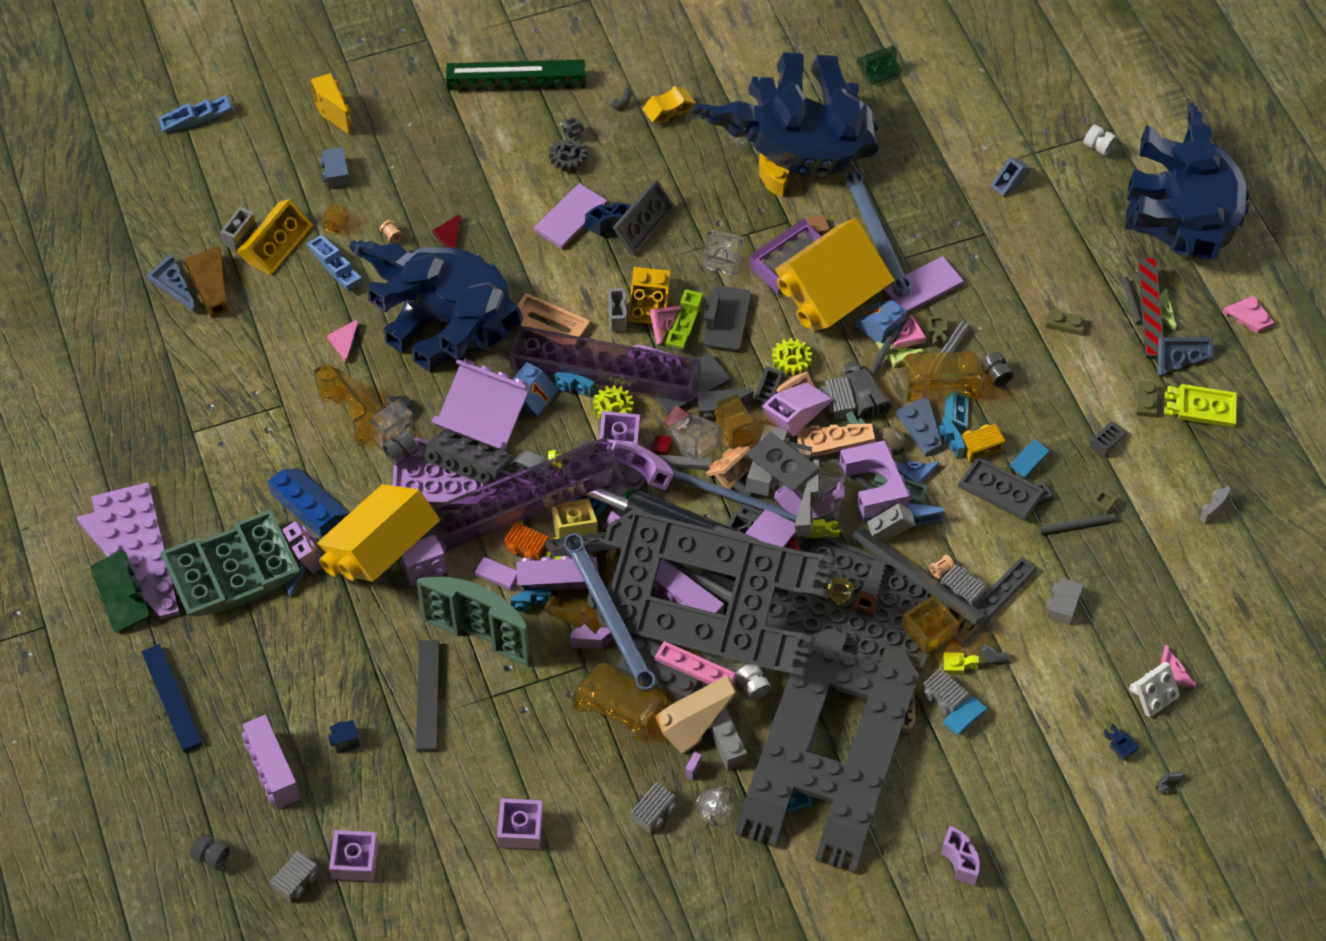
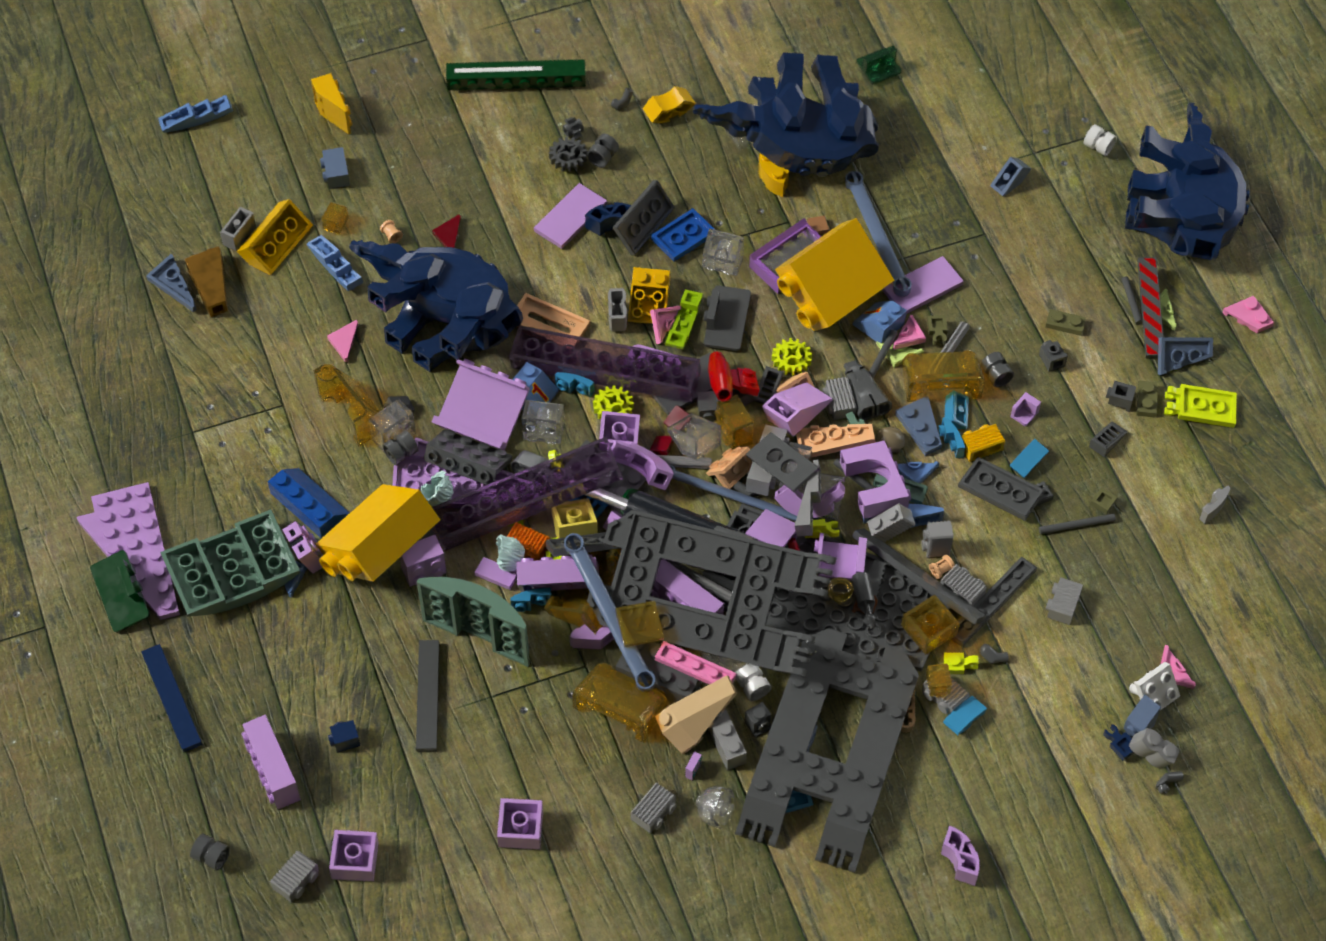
none -> light aqua hair [421,471,454,507]
none -> light aqua hair [495,534,525,572]
none -> clear brick [522,400,565,444]
none -> dark grey wheel [587,134,619,168]
none -> clear yellow tile [615,601,664,647]
none -> blue plate [651,208,716,262]
none -> red plate [708,351,760,402]
none -> dark grey brick [745,702,772,738]
none -> lavender panel [814,533,867,581]
none -> dark grey wheel [852,572,878,629]
none -> light grey brick [921,520,954,558]
none -> clear yellow brick [926,663,952,697]
none -> lavender panel [1010,392,1041,426]
none -> dark grey brick [1039,340,1068,372]
none -> dark grey brick [1106,381,1136,412]
none -> sand blue slope [1124,695,1161,737]
none -> light grey brick [1129,728,1180,769]

